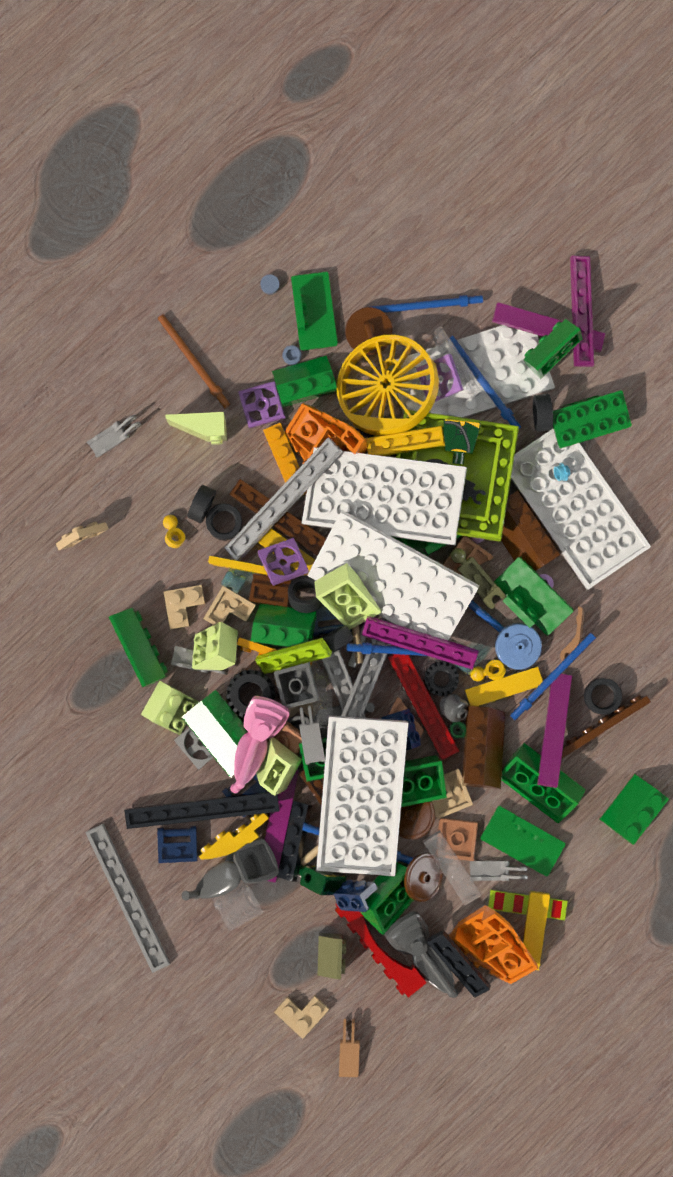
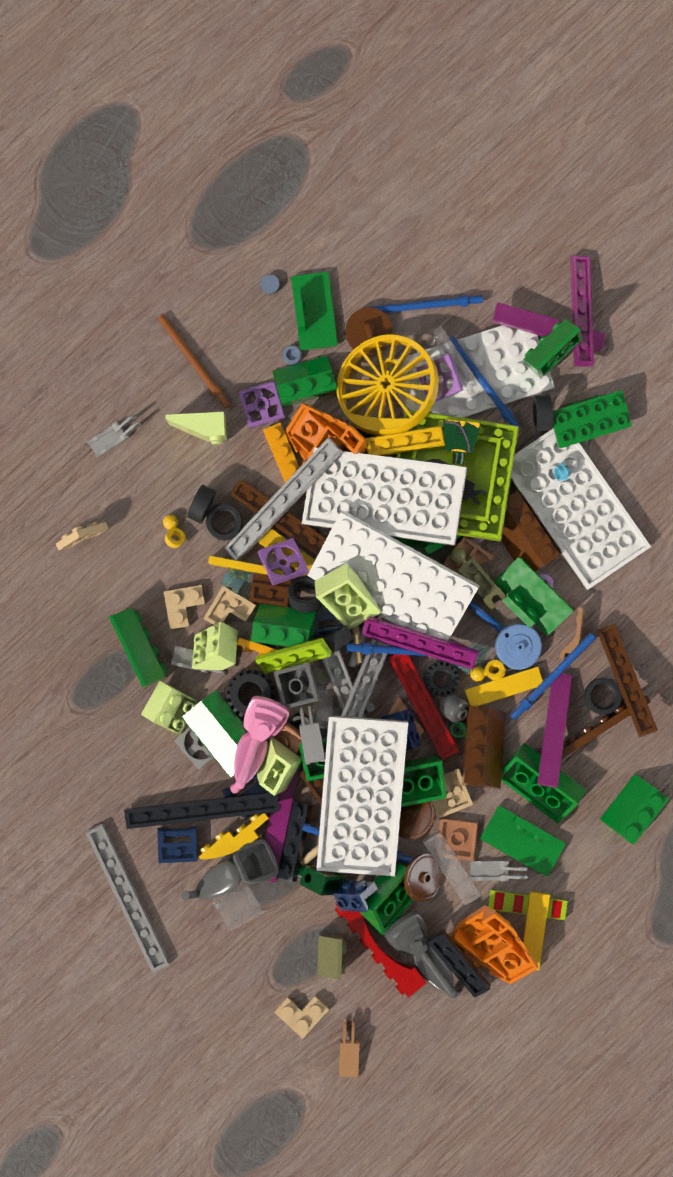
none -> reddish brown plate [597,624,658,738]

